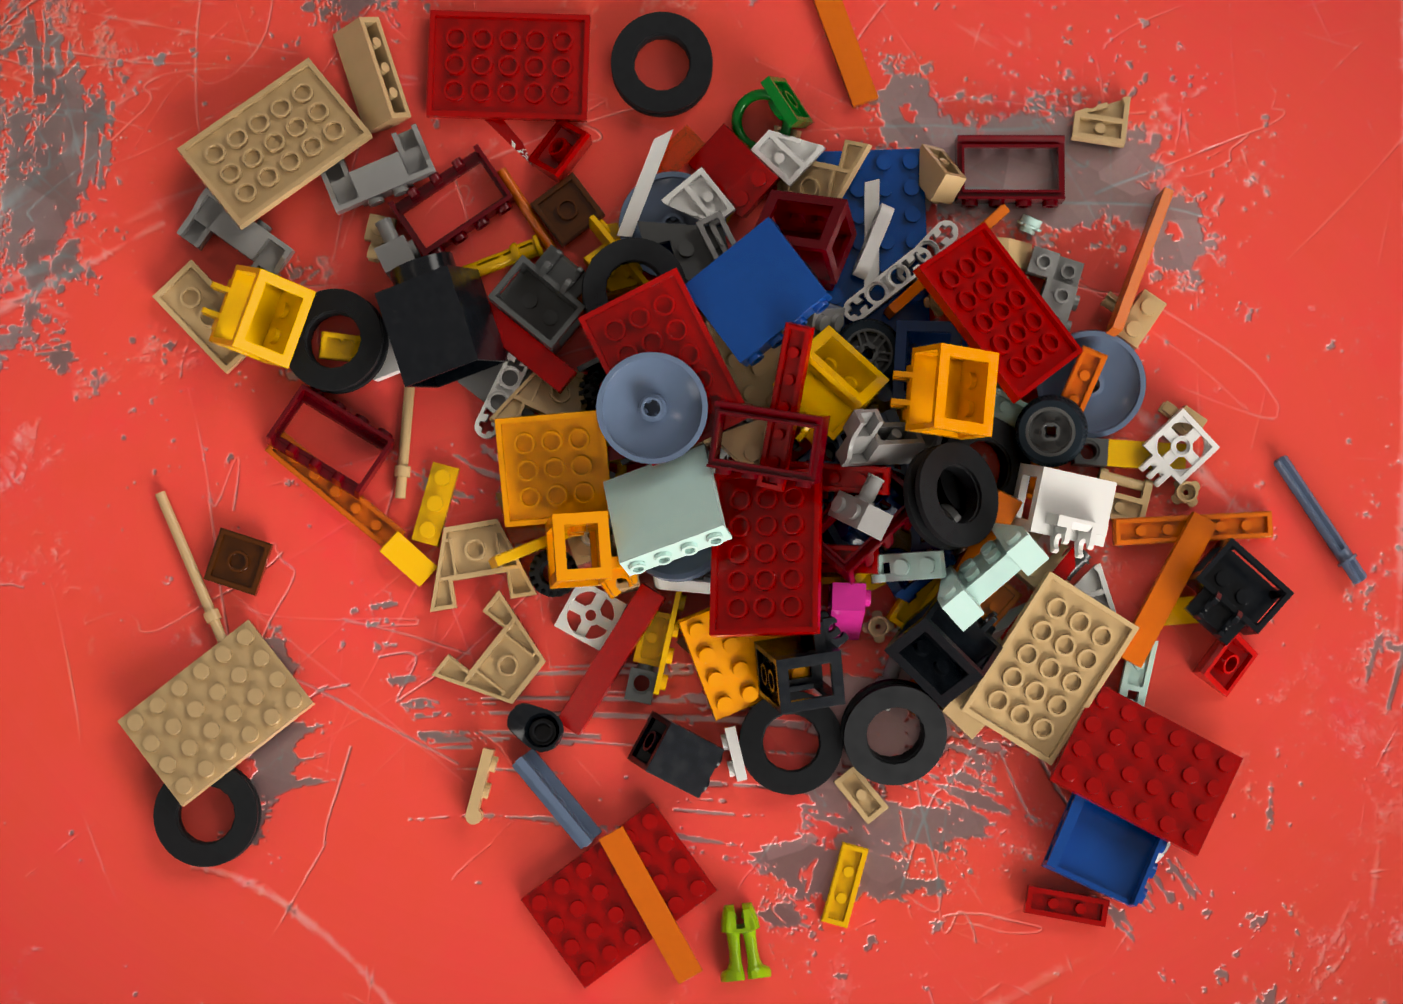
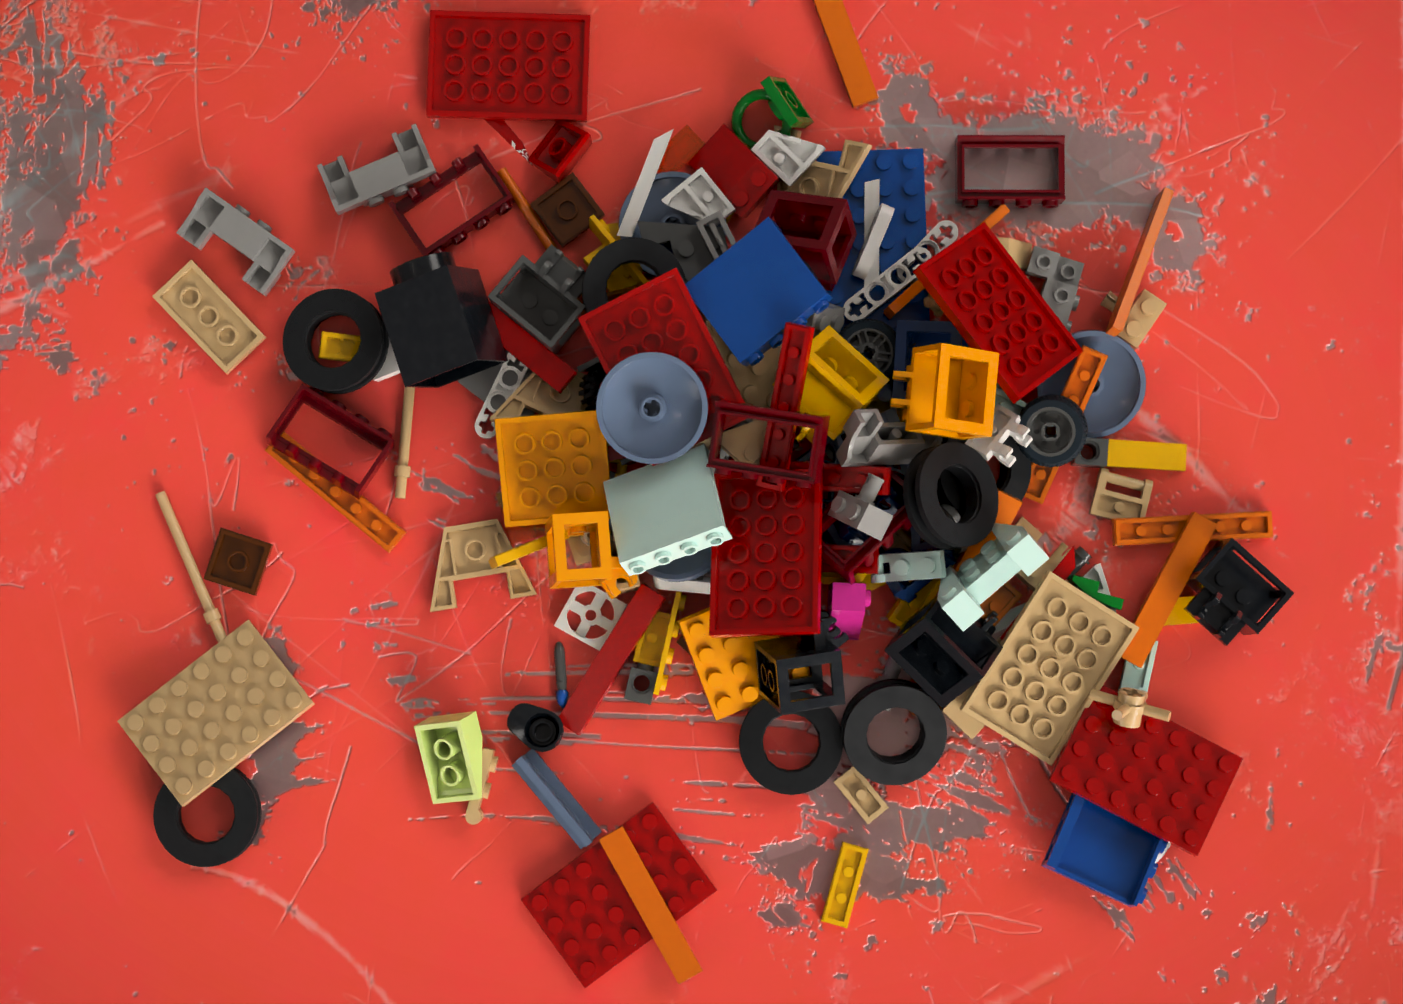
tan plate [177,57,373,230] -> none
yellow piece [201,264,316,368] -> none
tan brick [333,17,411,133] -> none
tan plate [364,213,397,263] -> none
light grey brick [374,217,421,281] -> none
yellow tile [379,530,437,587] -> none
yellow plate [411,462,460,547] -> none
tan wing [432,590,546,704] -> none
yellow pin [462,234,544,277] -> none
black tyre [529,550,578,597] -> none
black tyre [611,12,713,117] -> none
black slope [627,711,724,798] -> none
white plate [720,725,748,782] -> none
lime piece [720,902,771,982] -> none
tan plate [862,610,894,643] -> none
tan slope [919,144,967,205] -> none
white piece [1011,463,1117,559] -> none
light aqua plate [1017,213,1043,235] -> none
red plate [1023,885,1110,927] -> none
tan wing [1070,96,1131,148] -> none
white piece [1138,408,1220,487] -> none
tan plate [1158,401,1208,436] -> none
tan plate [1171,481,1200,507] -> none
red slope [1192,633,1258,697] -> none
sand blue axle [1274,455,1367,584] -> none
none -> yellowish green slope [414,711,482,804]
none -> dark grey piece [554,641,568,709]
none -> white plate [965,404,1033,468]
none -> green slope [1068,575,1124,610]
none -> tan bar [1089,687,1171,728]

